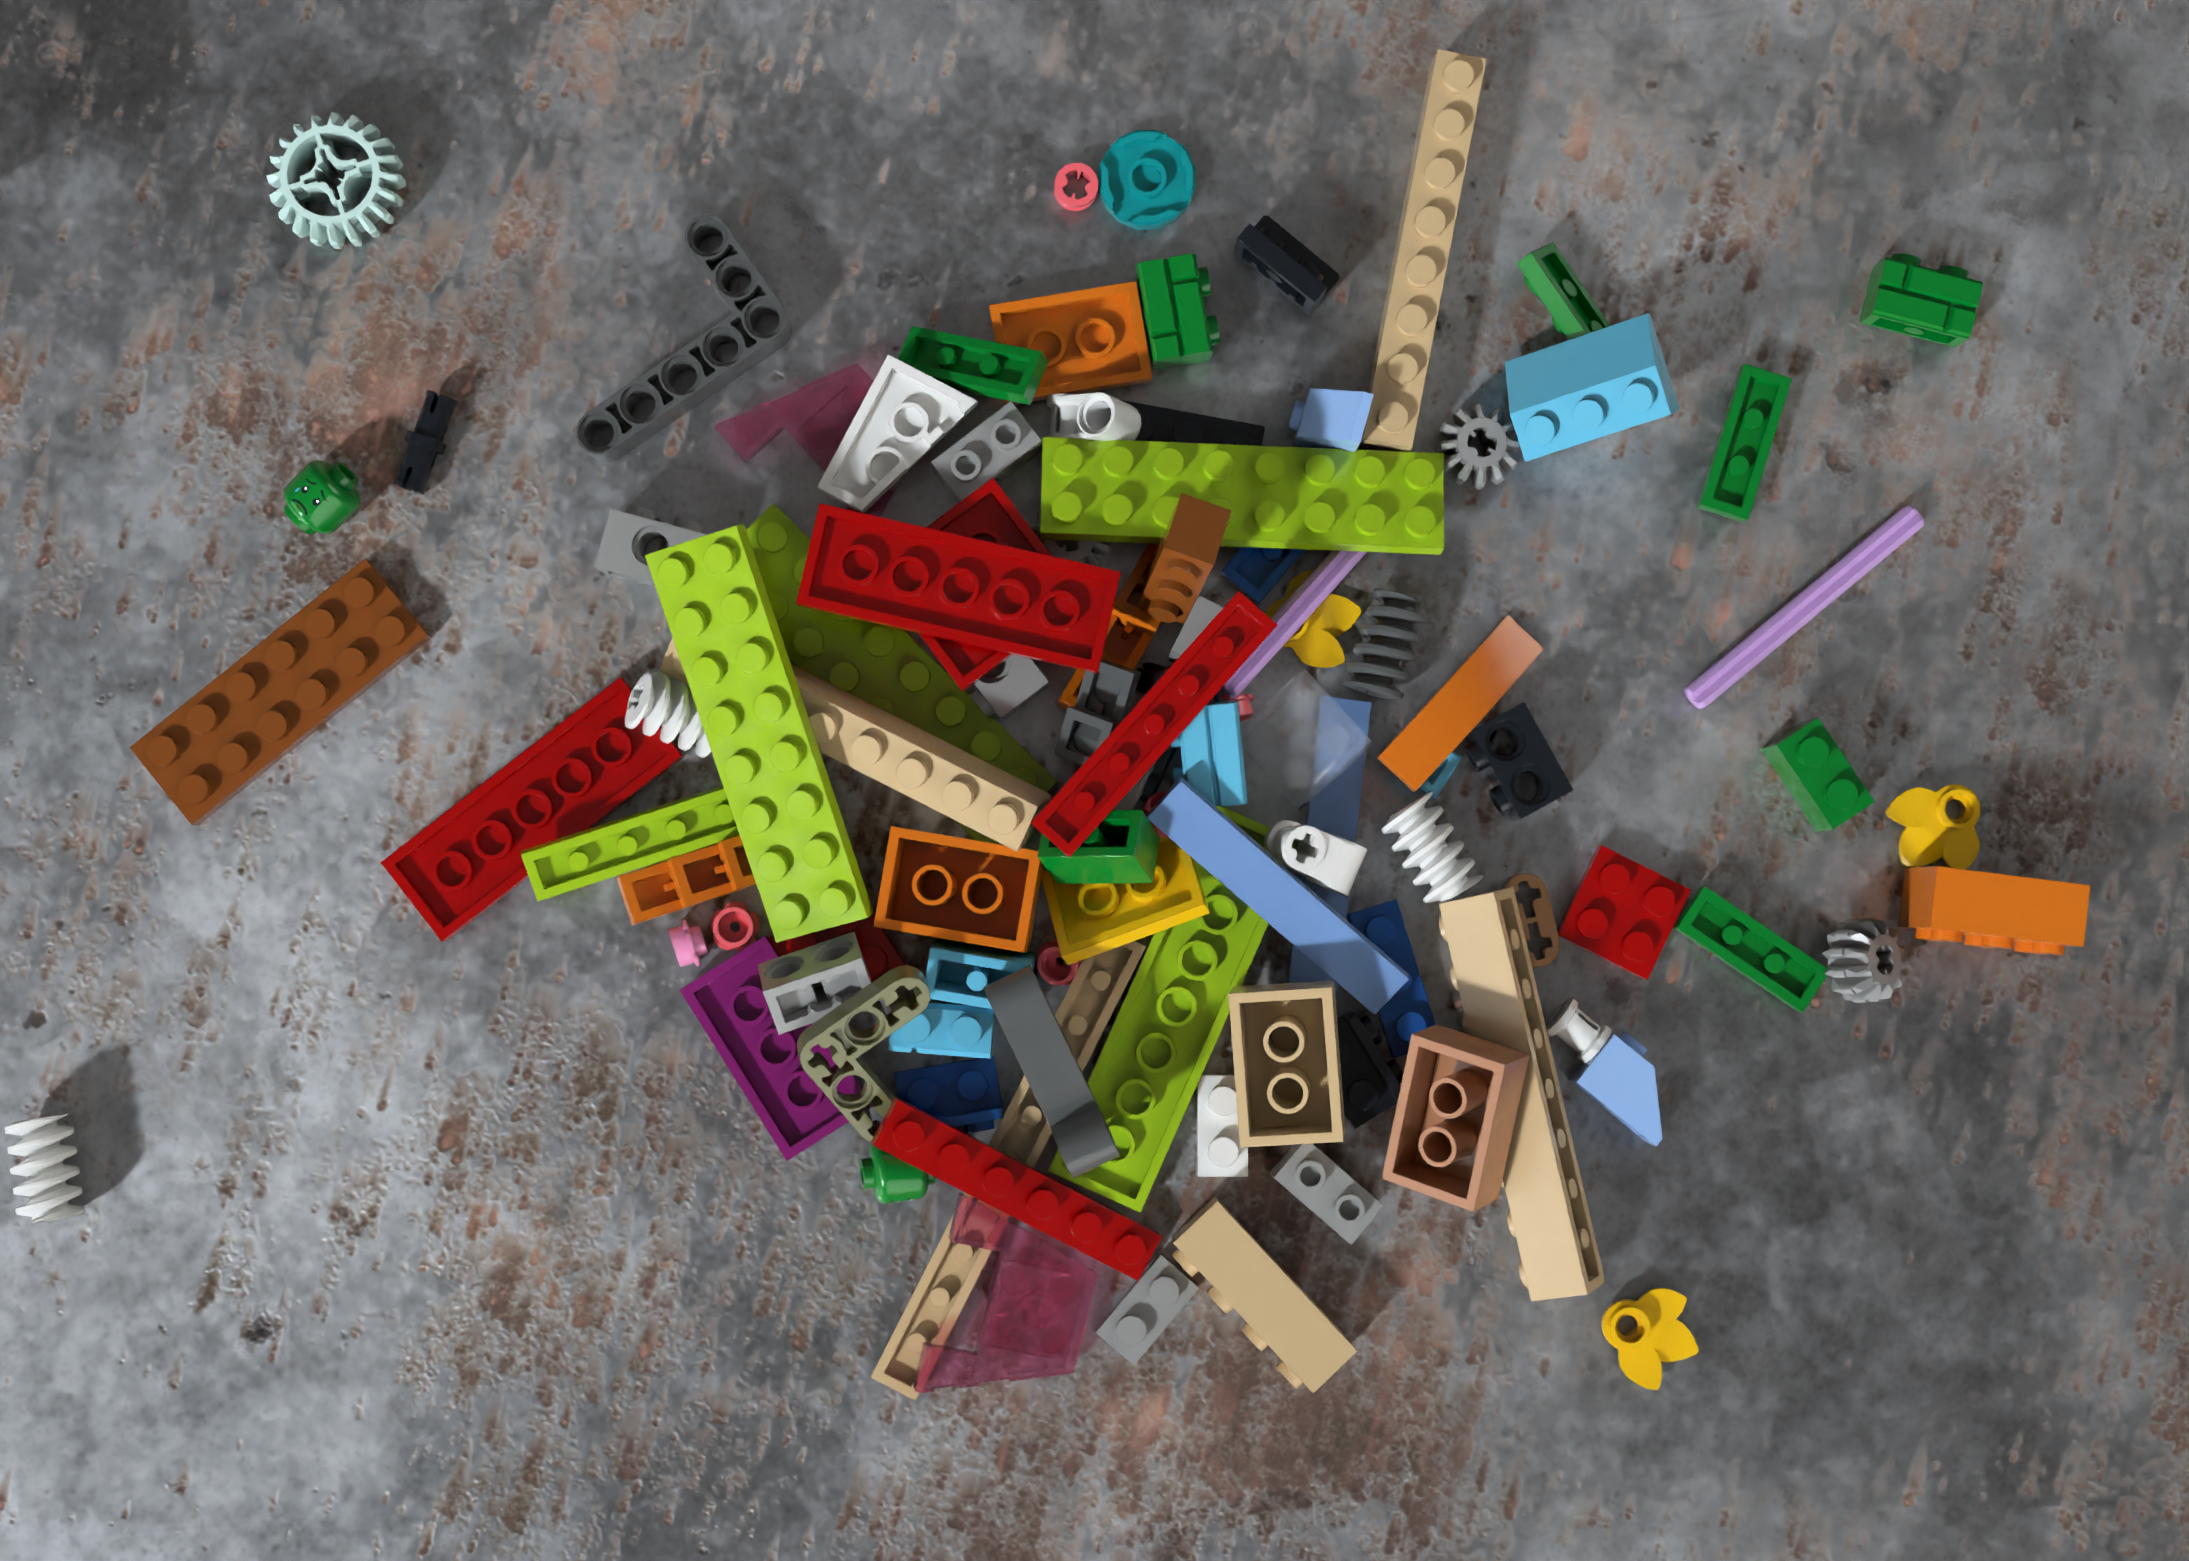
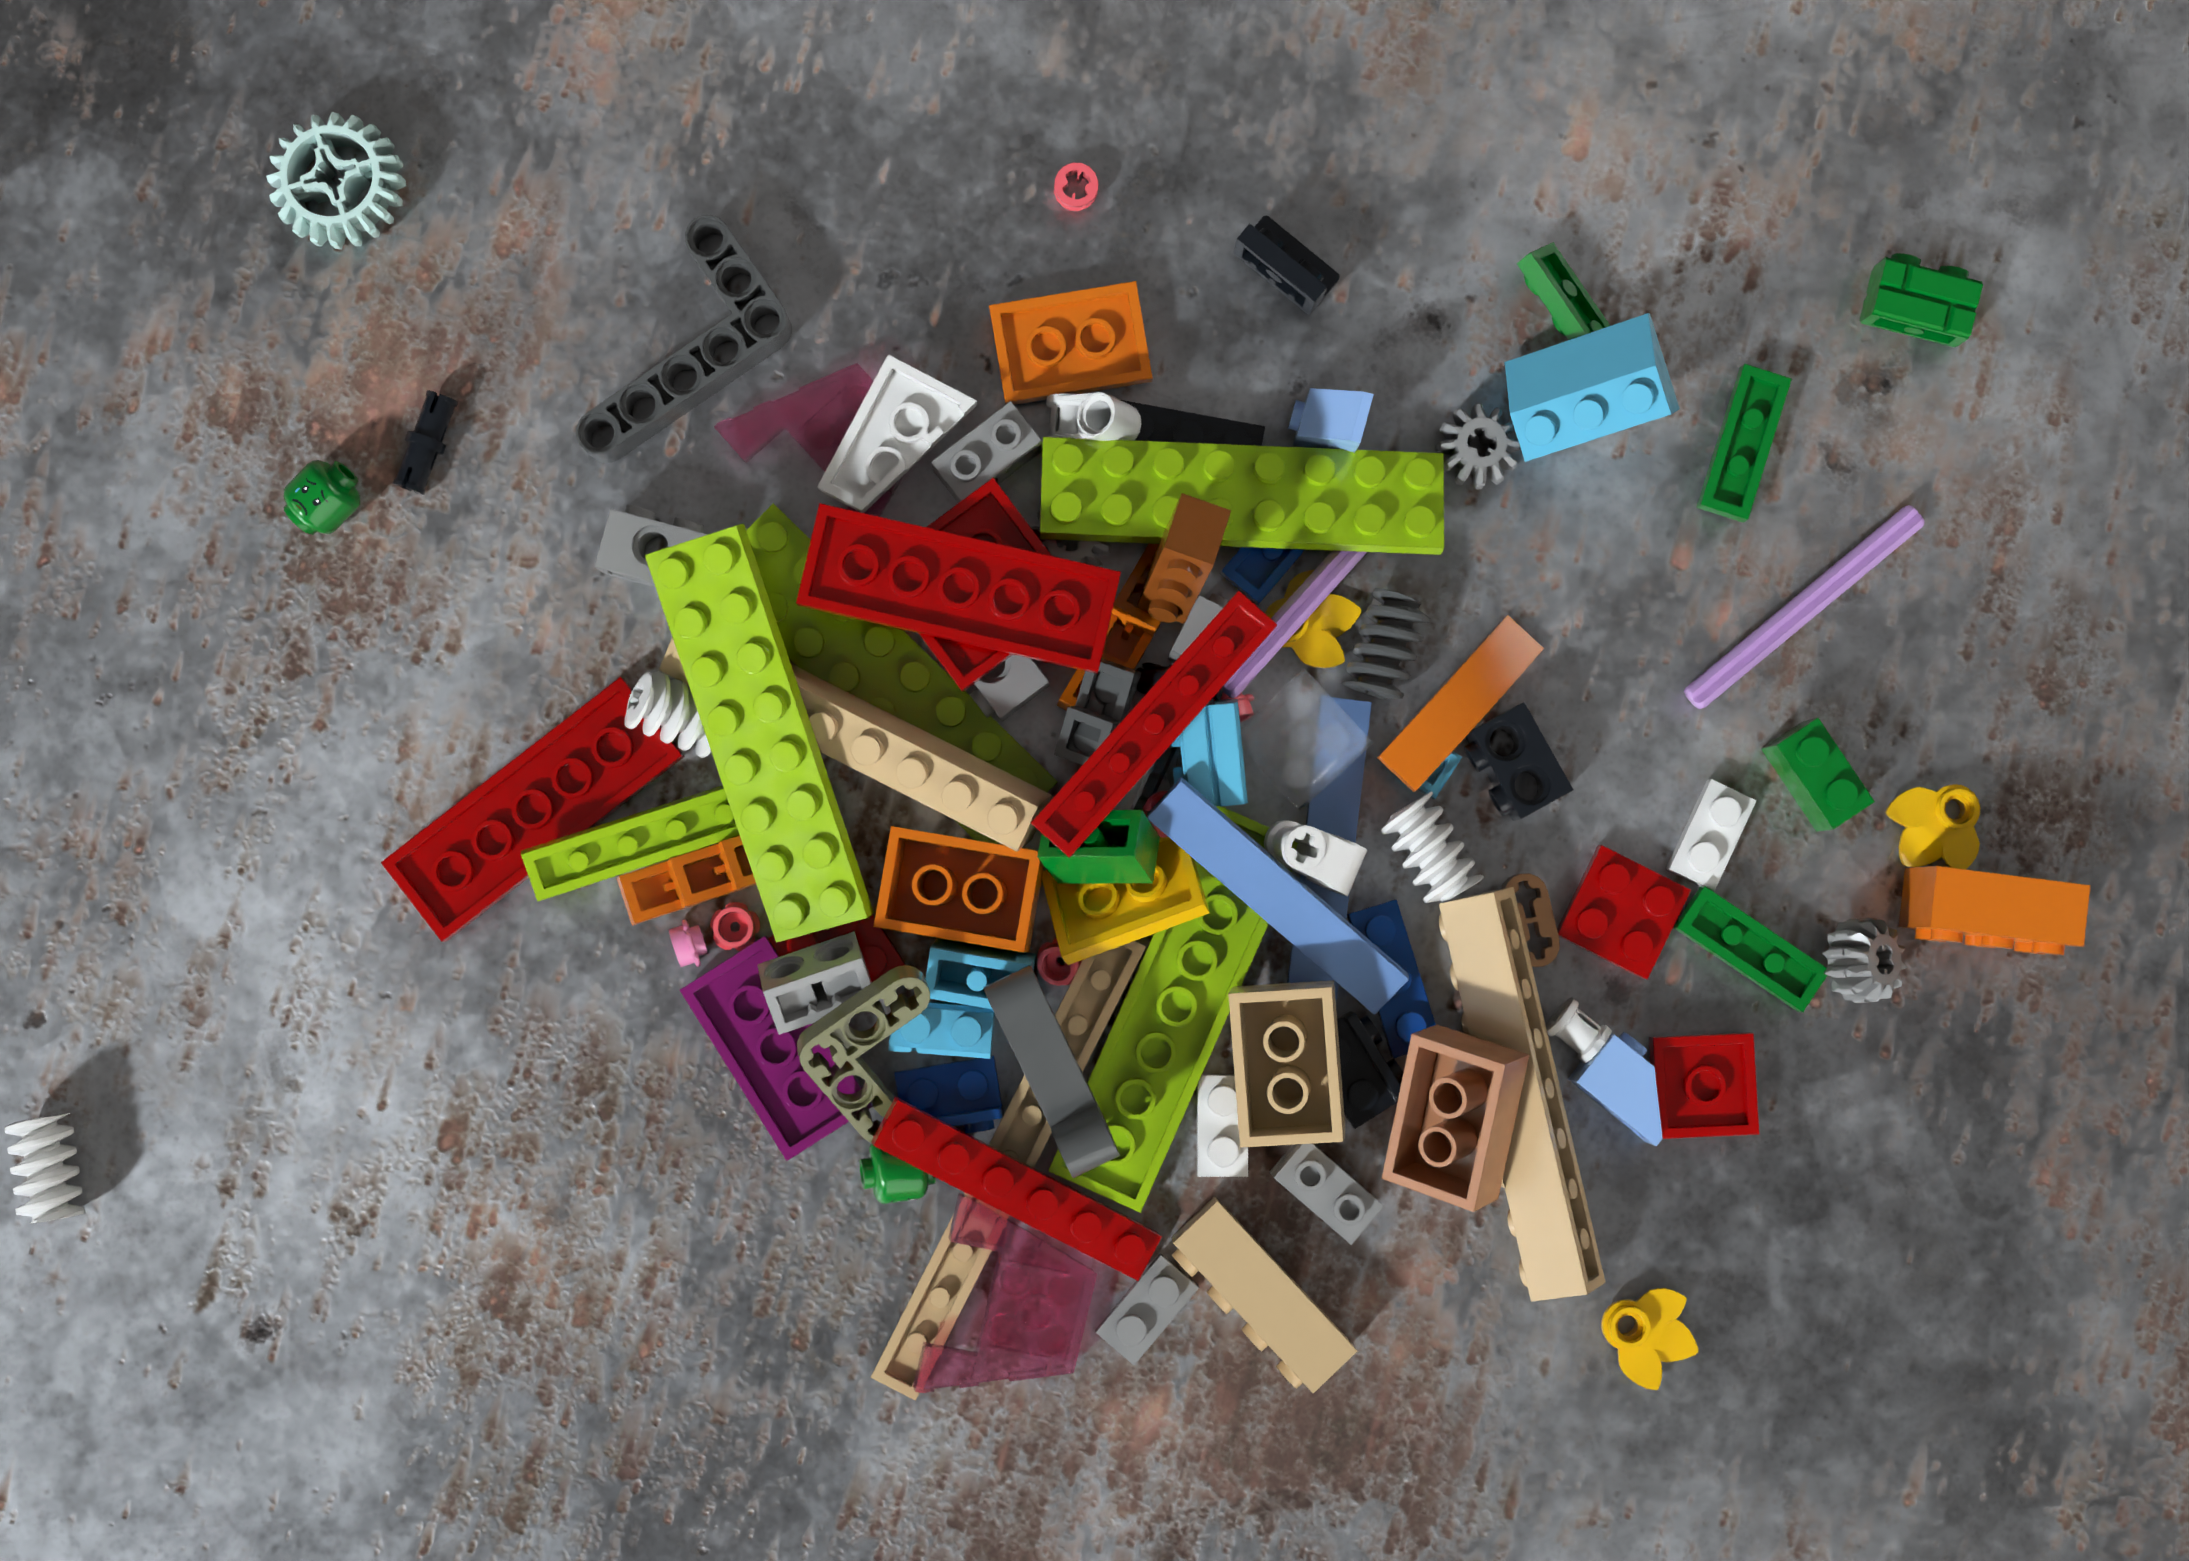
dark orange plate [129,558,432,826] -> none
green plate [898,326,1048,405] -> none
teal tile [1098,130,1195,230] -> none
green brick [1136,253,1220,370] -> none
tan brick [1357,49,1487,452] -> none
none -> red plate [1649,1032,1759,1139]
none -> white plate [1665,779,1757,891]

